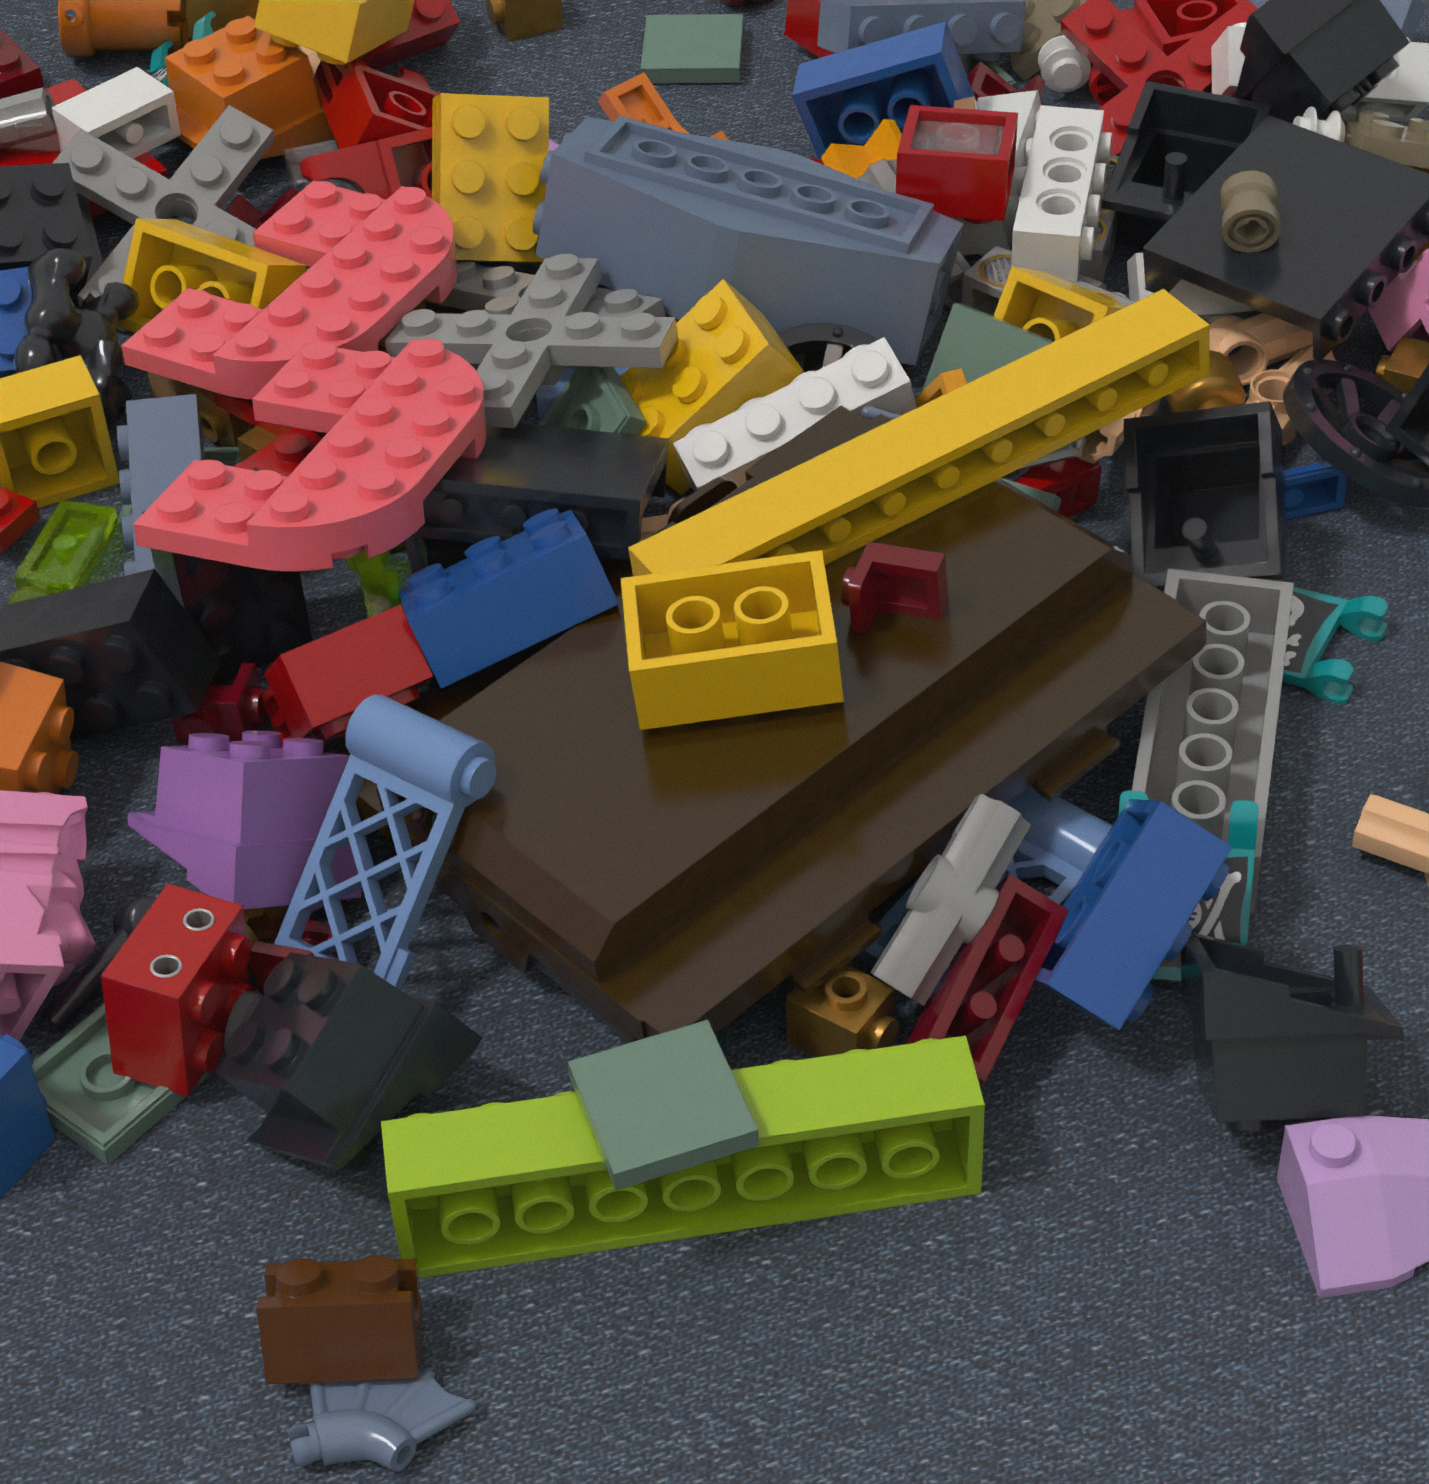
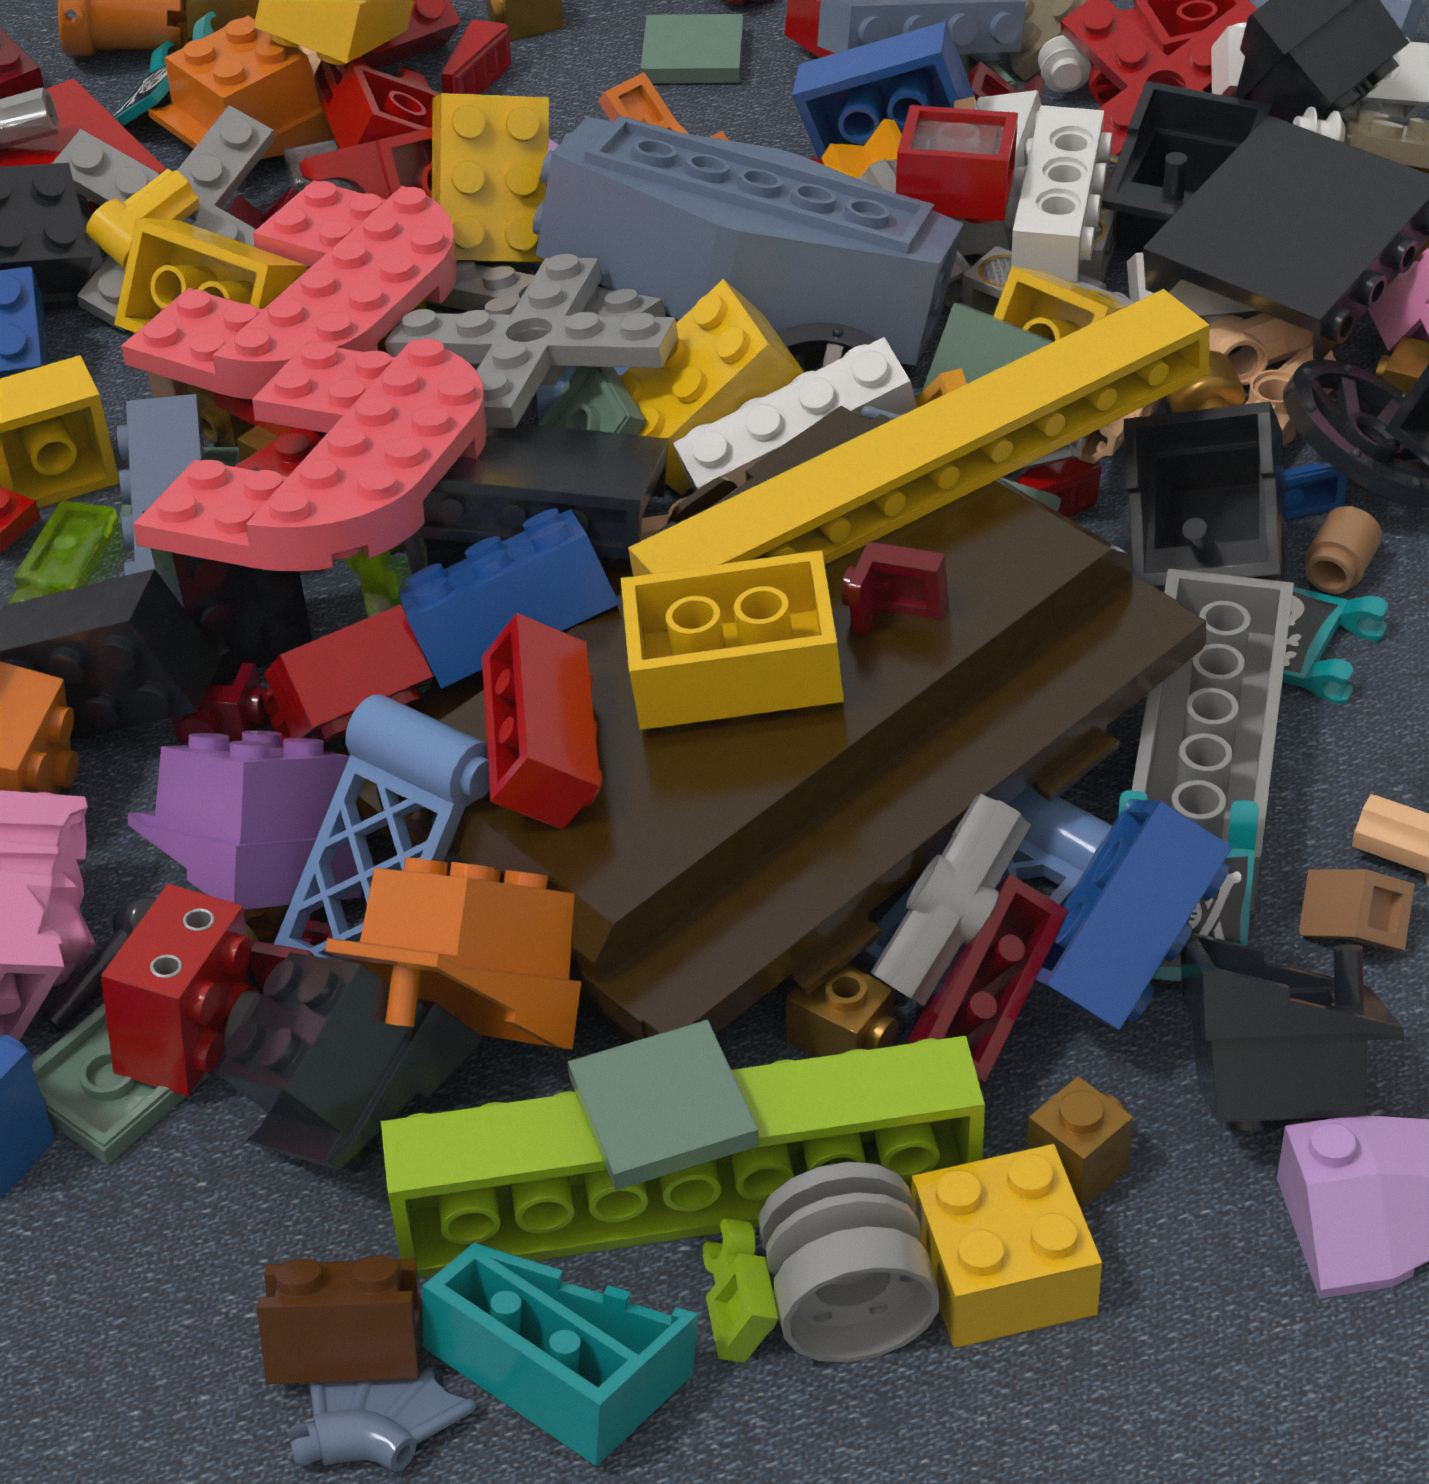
black animal [13,248,139,432] -> none
white brick [52,67,181,159] -> none
dark tan wheel [1220,170,1280,253] -> none
none -> yellow piece [86,169,200,270]
none -> orange piece [325,857,581,1049]
none -> teal wedge [422,1243,699,1466]
none -> red slope [441,20,512,95]
none -> red brick [482,613,602,830]
none -> lime plate [703,1218,779,1363]
none -> light grey wheel [759,1162,939,1363]
none -> yellow brick [911,1144,1102,1348]
none -> pearl gold brick [1027,1076,1133,1210]
none -> medium nougat panel [1299,869,1415,951]
none -> medium nougat brick [1305,506,1382,594]

